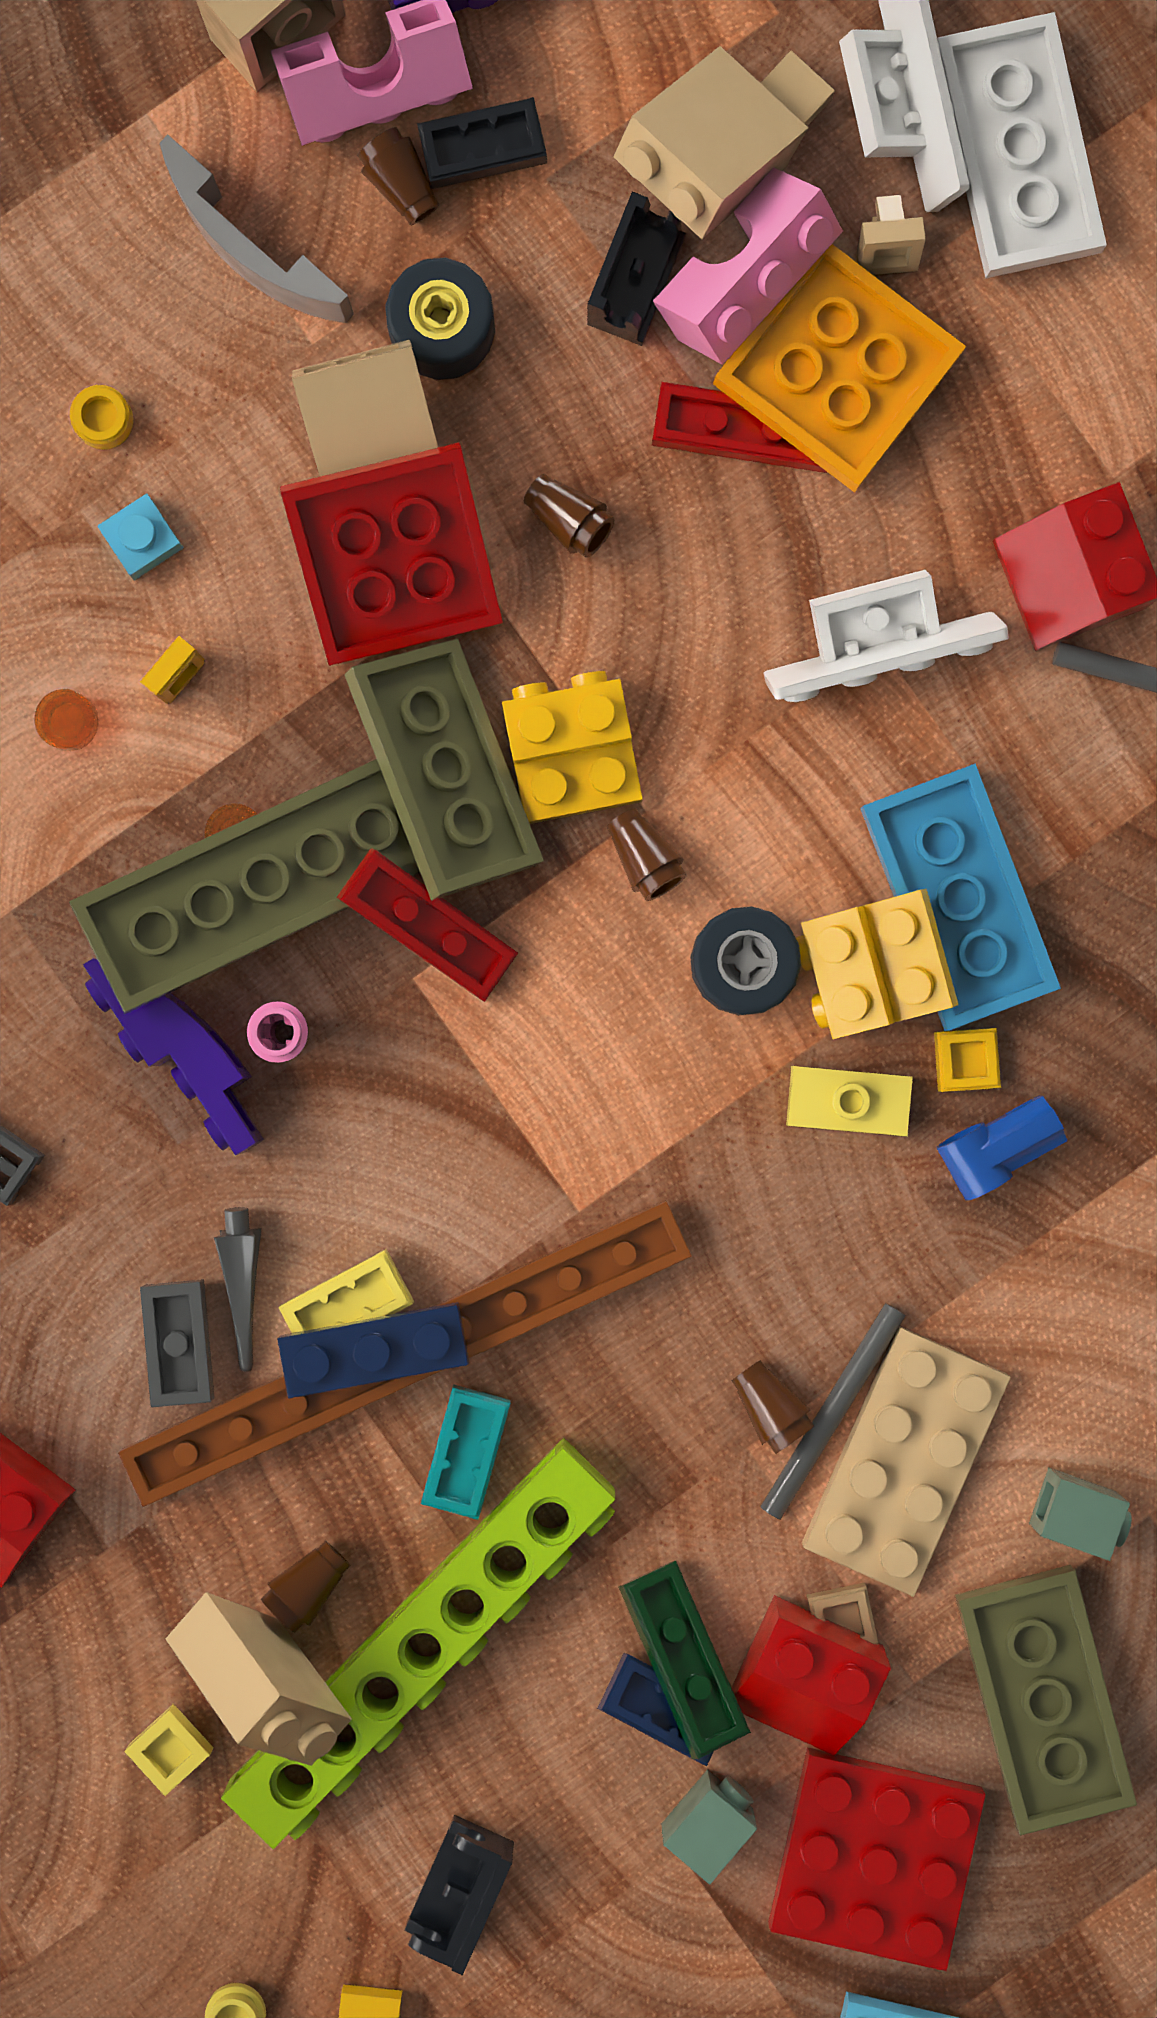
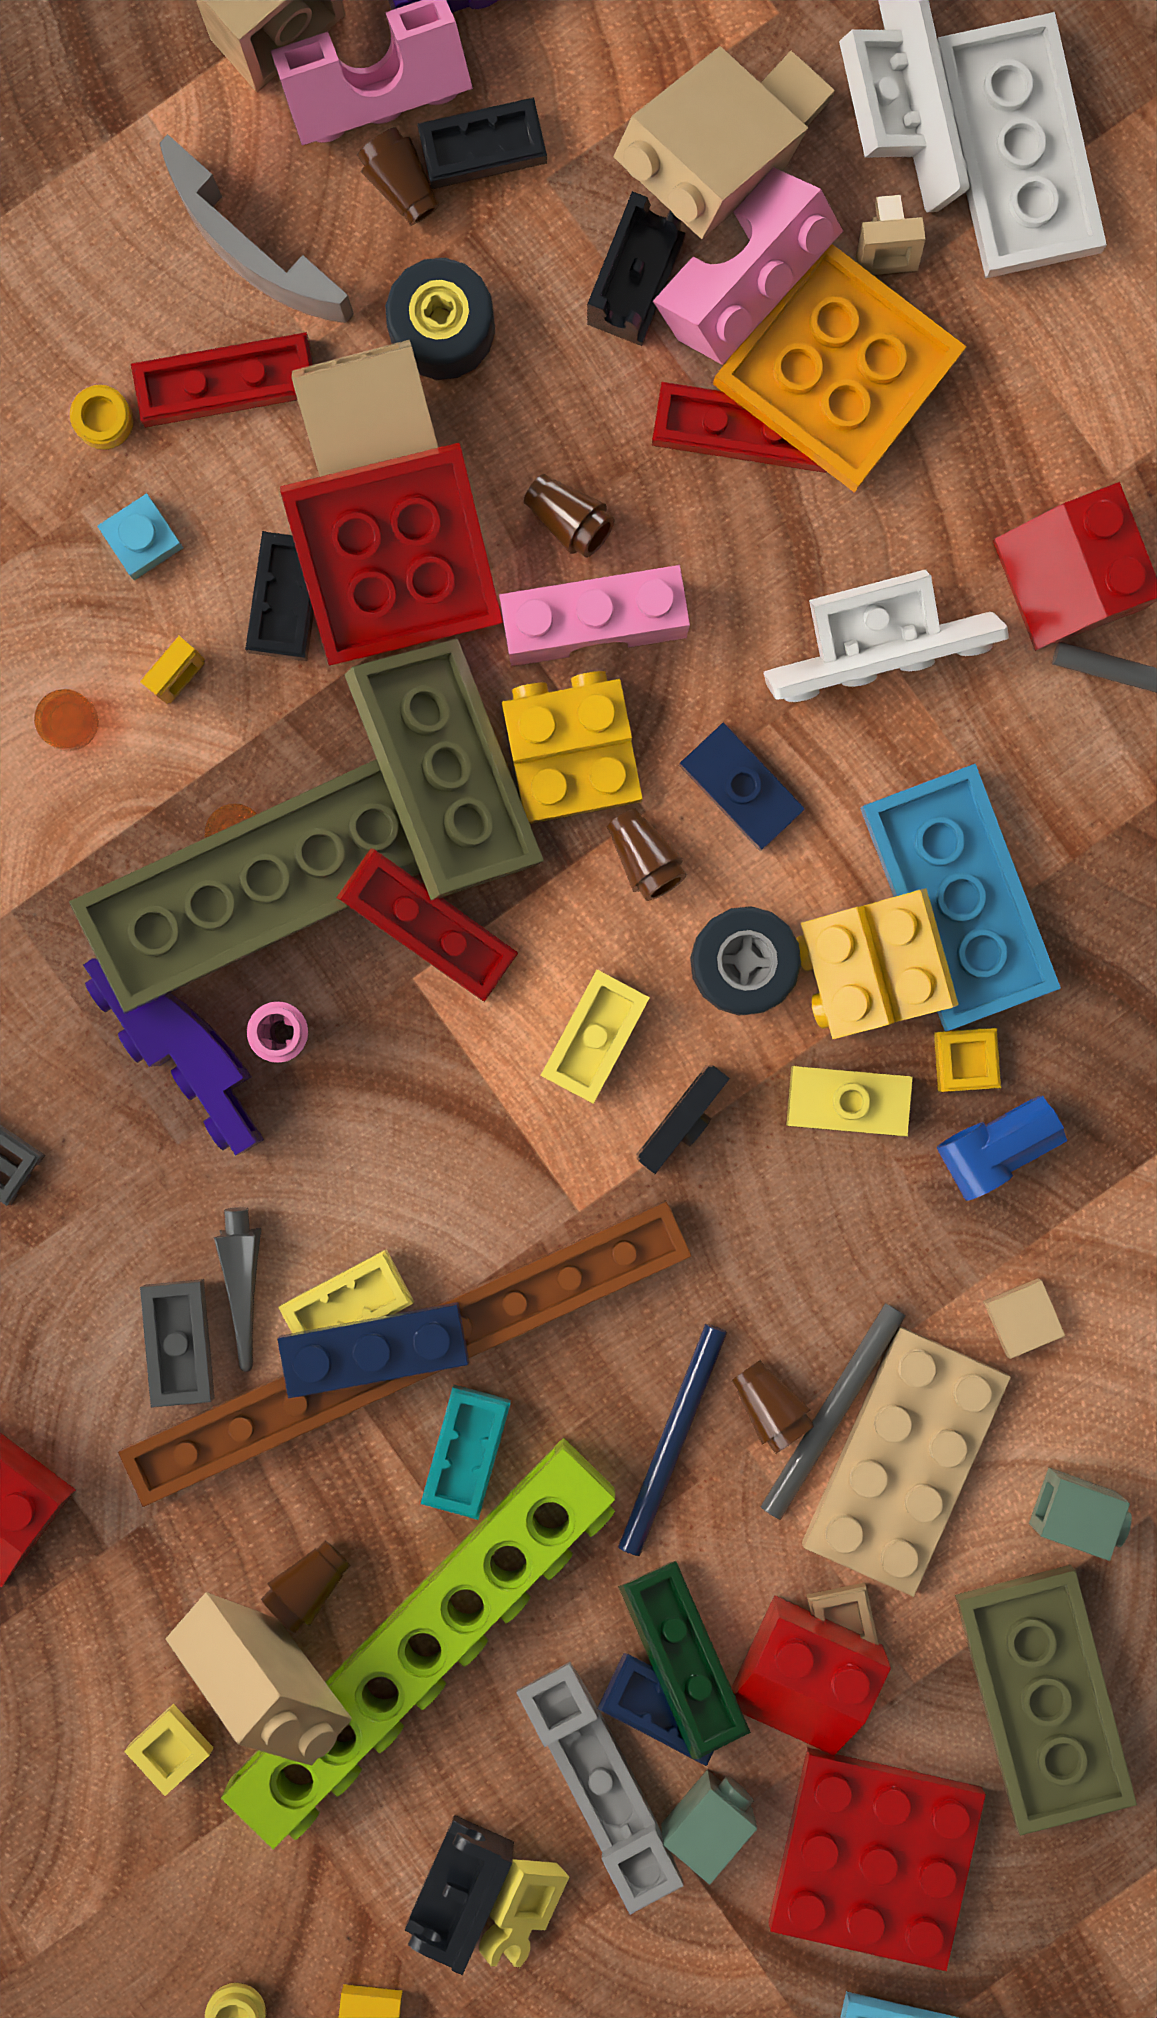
none -> red tile [131,332,314,428]
none -> black plate [245,531,314,661]
none -> light yellow plate [479,1859,569,1967]
none -> bright pink arch [499,565,690,666]
none -> light grey slope [516,1662,684,1914]
none -> light yellow plate [540,970,650,1104]
none -> dark blue bar [618,1324,727,1556]
none -> black plate [636,1065,730,1174]
none -> dark blue plate [679,722,805,851]
none -> tan tile [983,1278,1065,1359]

